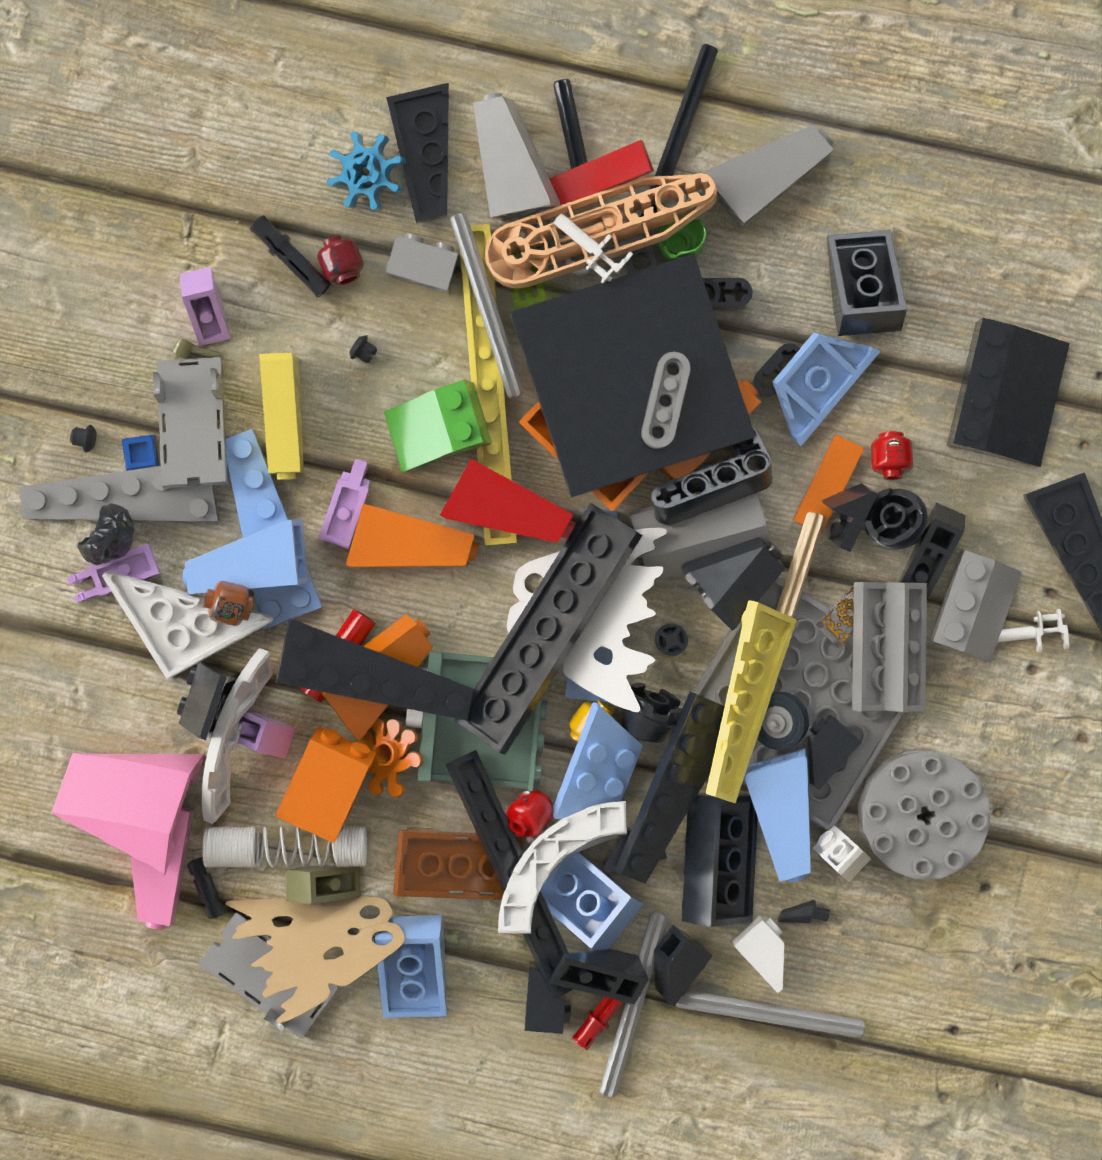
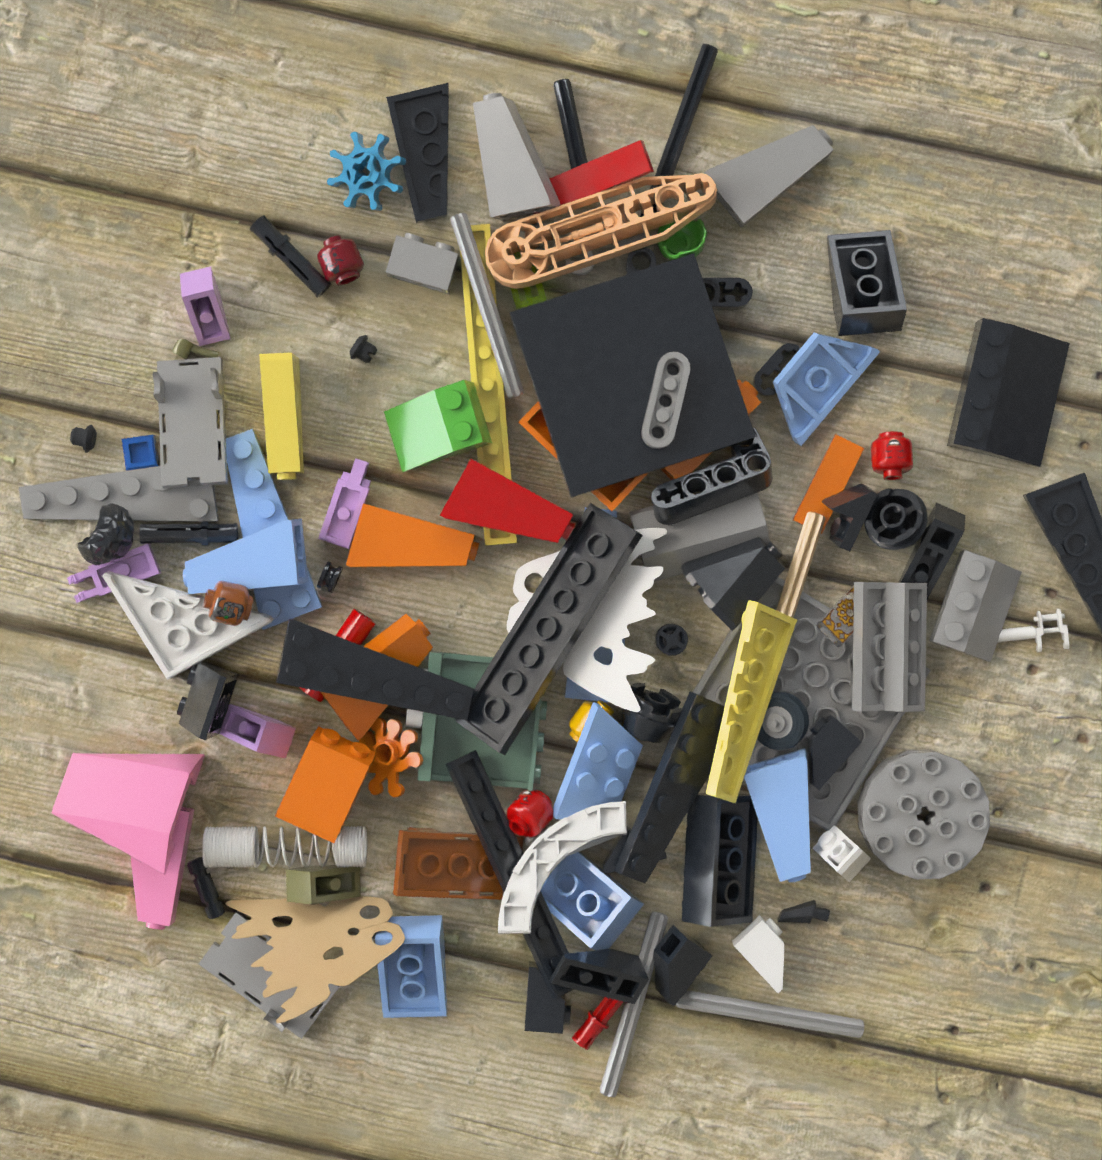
white tile [202,648,273,824] -> none
white piece [554,213,633,284] -> none
none -> black pin [139,521,238,546]
none -> black bush [317,561,343,593]

